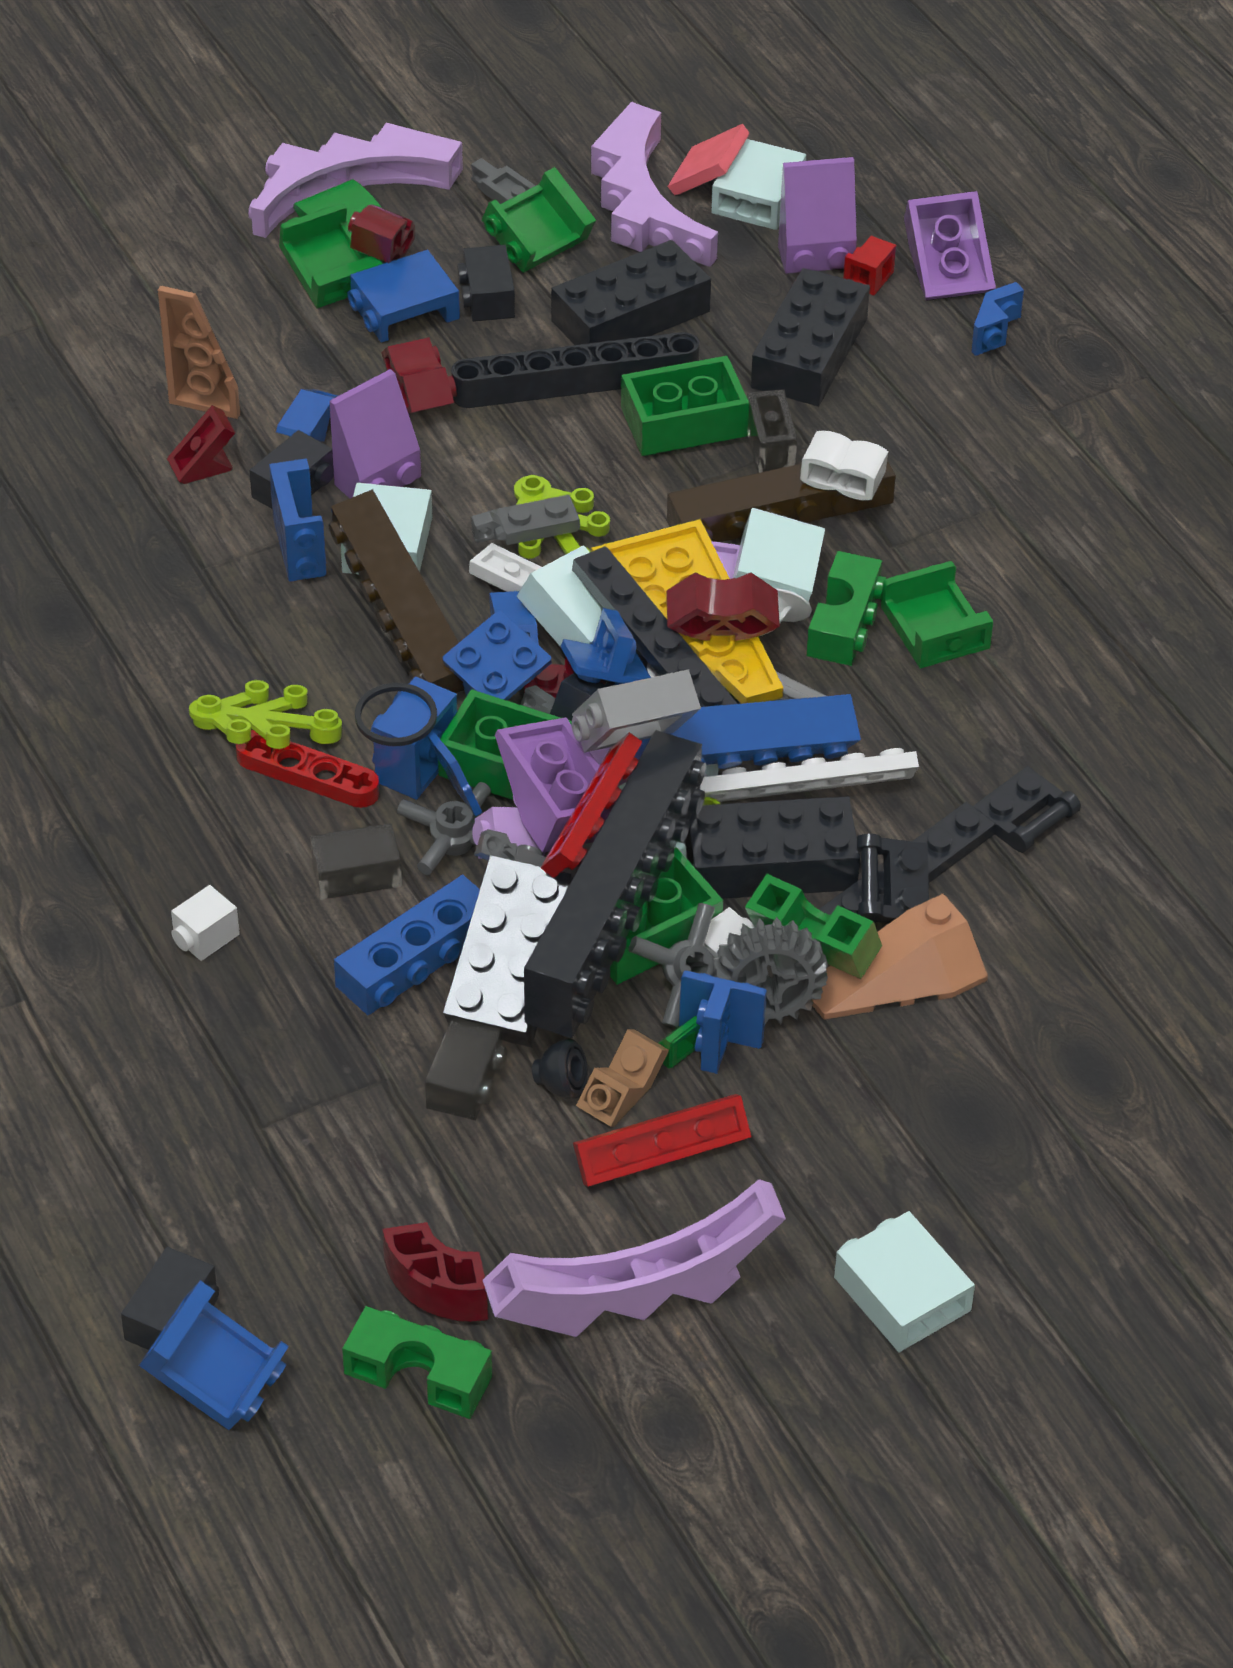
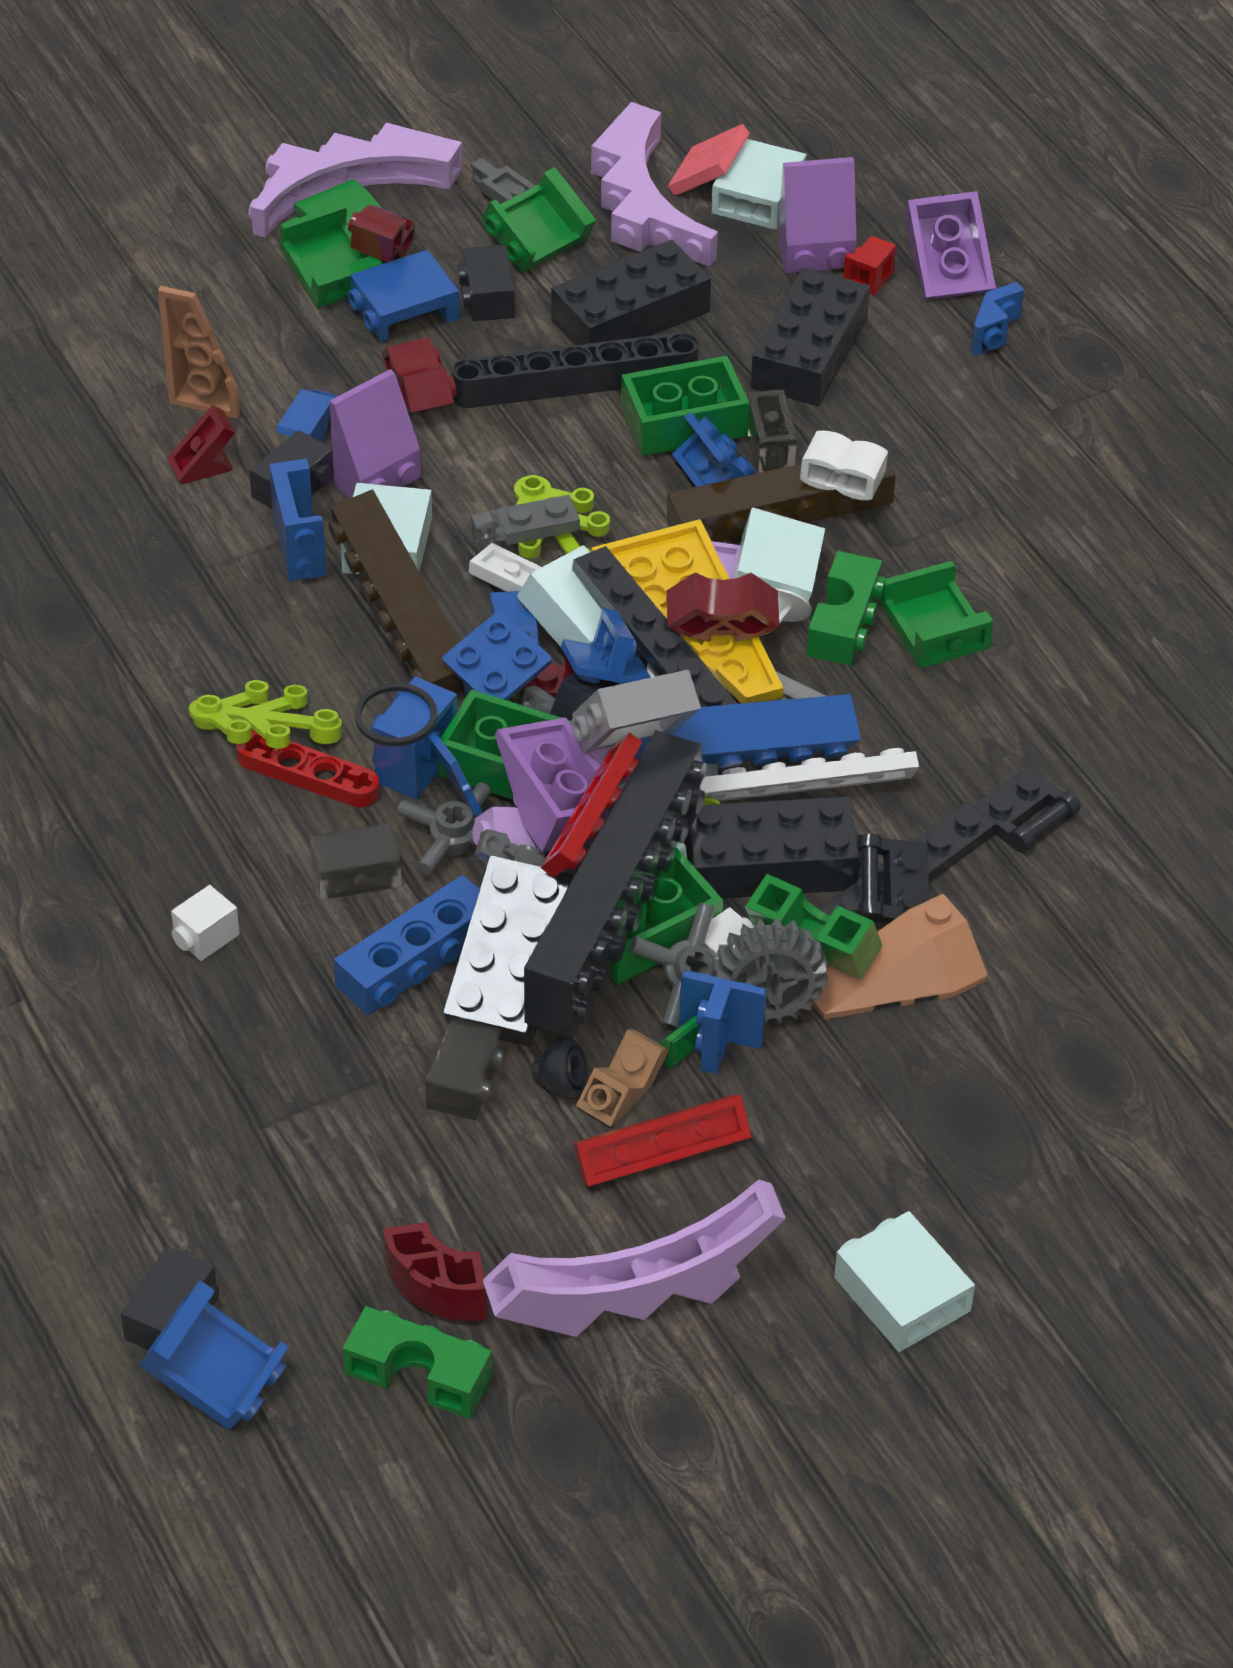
none -> blue bracket [672,412,756,487]

